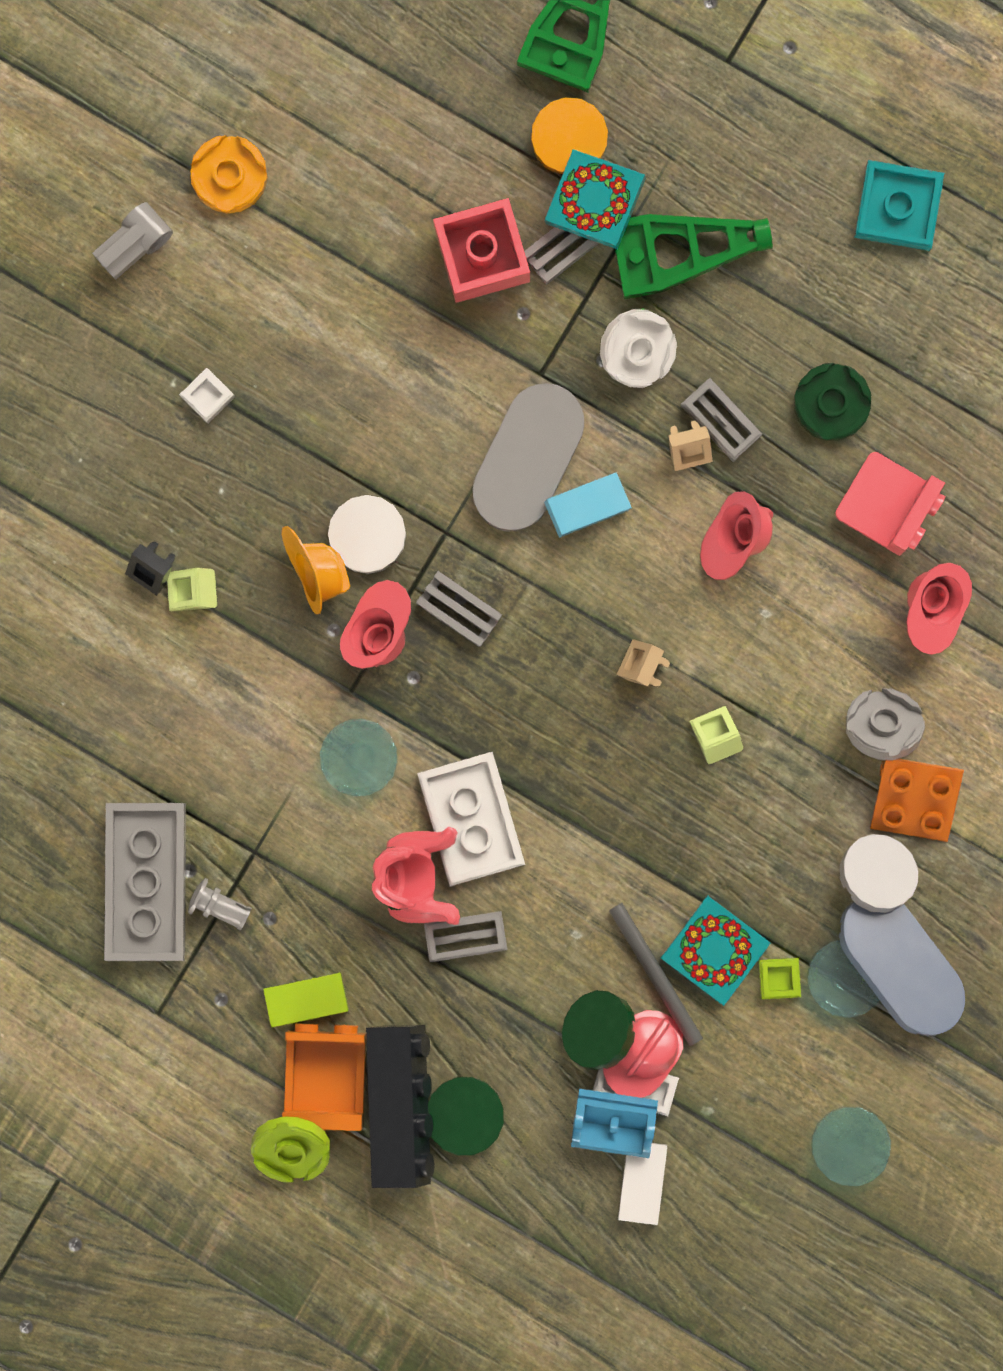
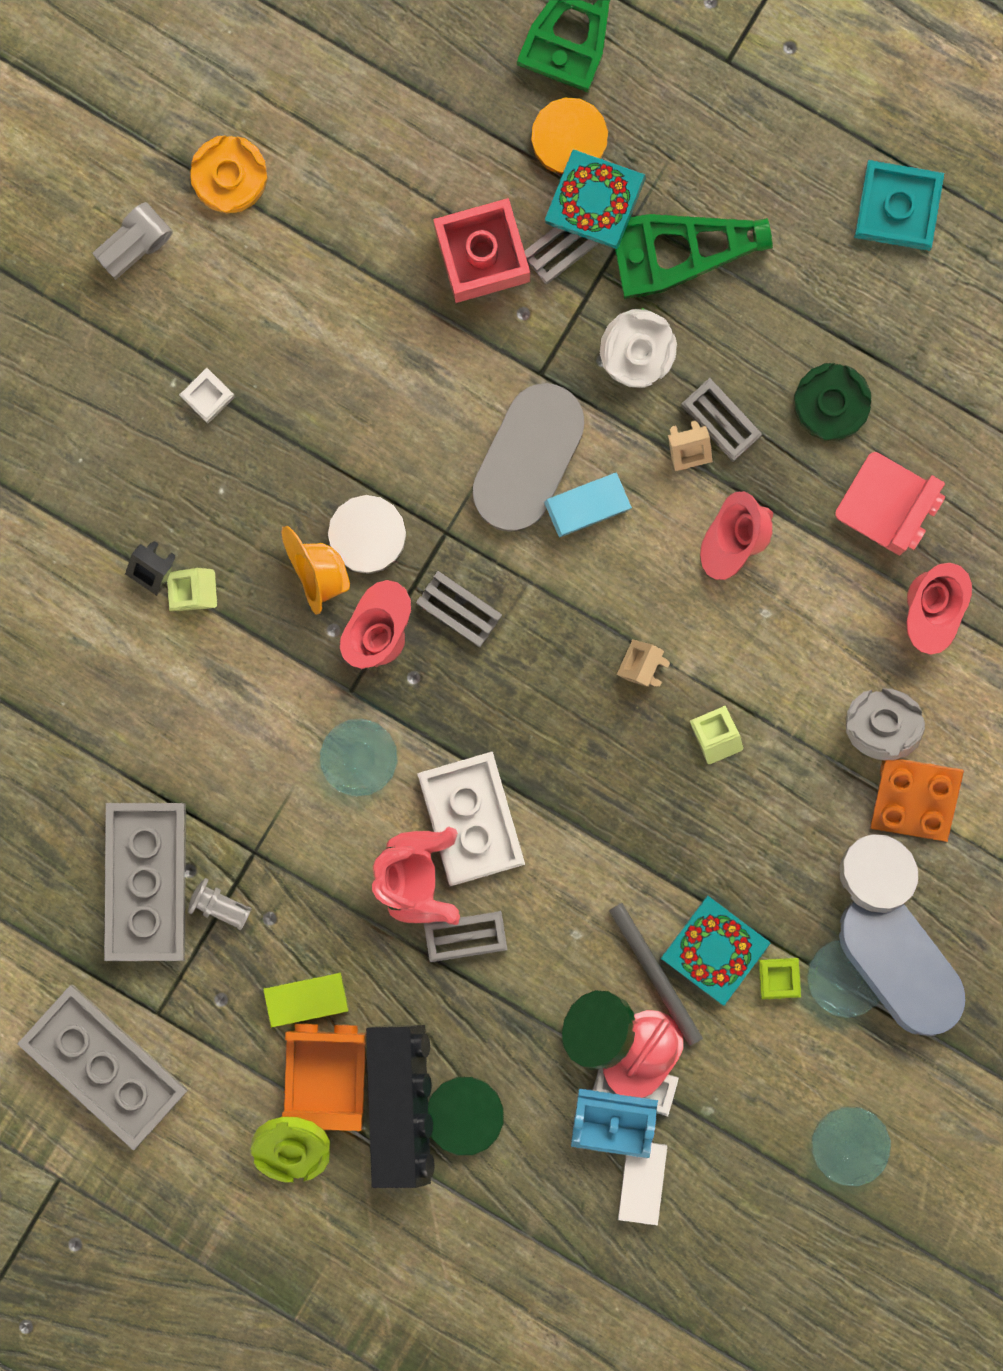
none -> light grey plate [17,985,188,1151]

